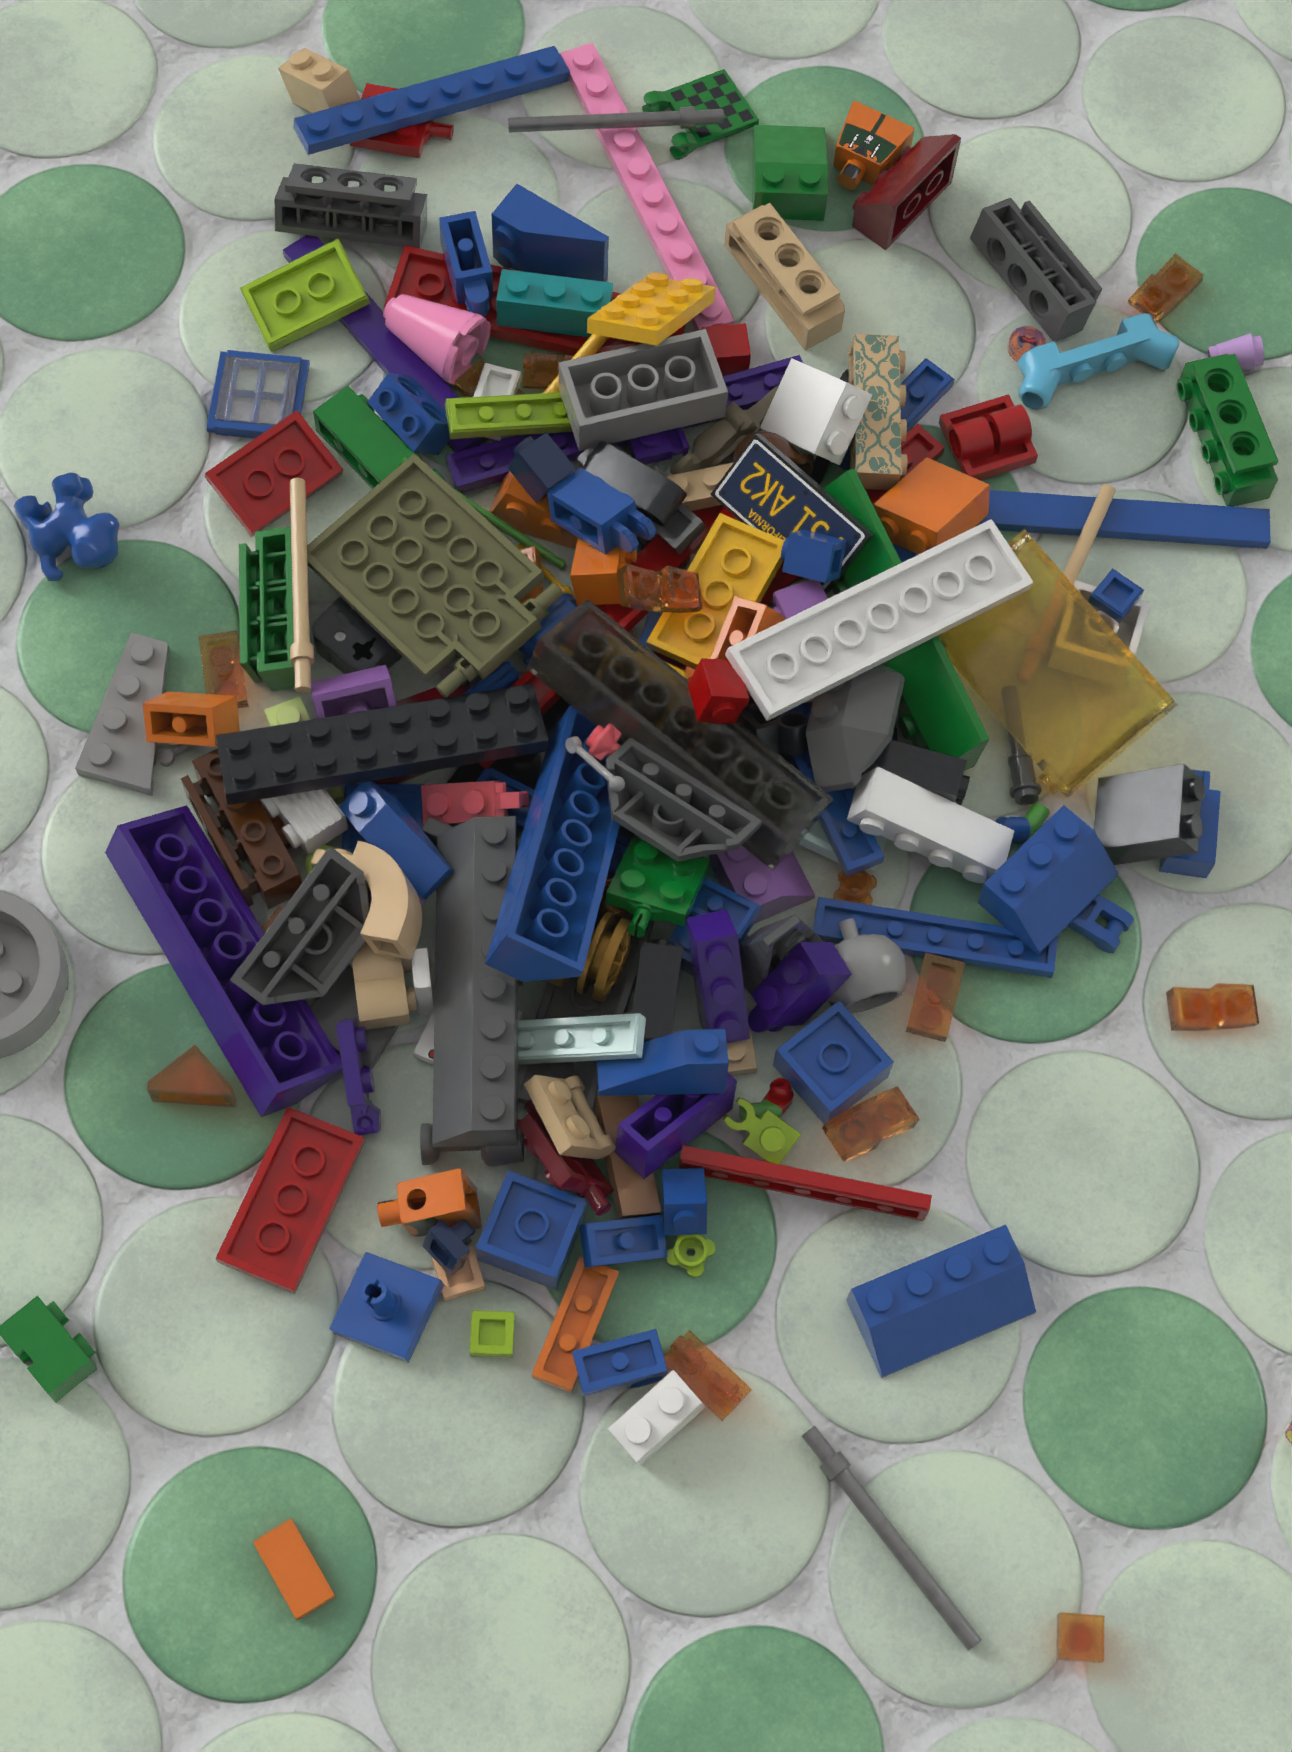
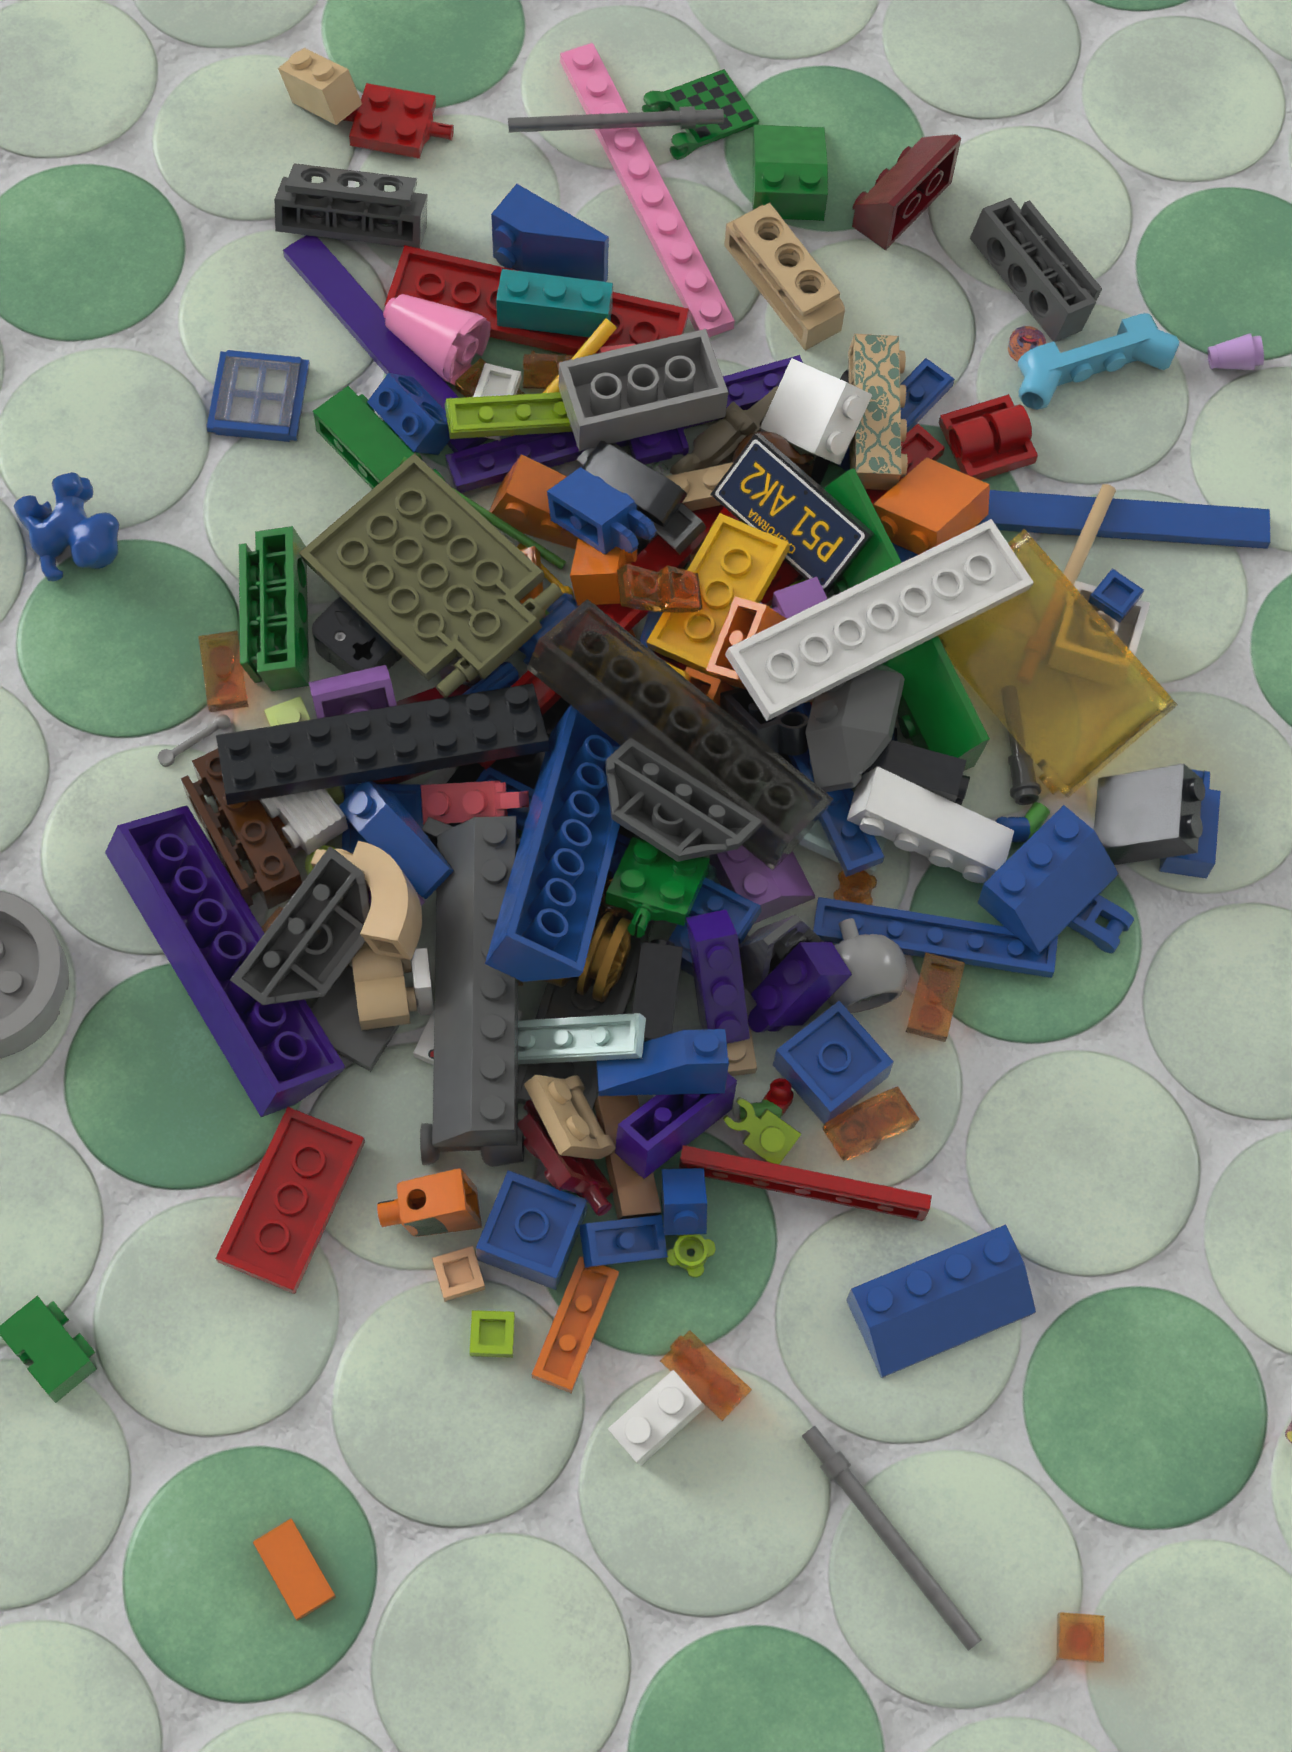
light grey wing [75,632,170,796] -> none
orange brick [142,691,240,747] -> none
clear orange slope [147,1045,236,1107] -> none
red plate [205,410,343,538] -> none
lime tile [240,239,370,353] -> none
tan bar [290,478,314,694] -> none
blue plate [293,46,570,155] -> none
blue tile [329,1252,444,1363] -> none
dark purple hinge [336,1018,381,1135] -> none
dark blue tile [423,1219,476,1277] -> none
blue brick [439,211,493,317] -> none
dark blue brick [507,432,576,504] -> none
light grey hinge [565,736,625,792] -> none
blue plate [572,1329,668,1396] -> none
coral plate [585,723,622,763] -> none
yellow plate [587,273,716,346] -> none
red brick [688,658,750,724] -> none
red brick [702,323,751,376] -> none
blue brick [781,529,847,583] -> none
orange torso [833,100,915,190] -> none
clear orange slope [1128,253,1203,324] -> none
clear orange slope [1166,983,1259,1031] -> none
green brick [1176,354,1278,507] -> none

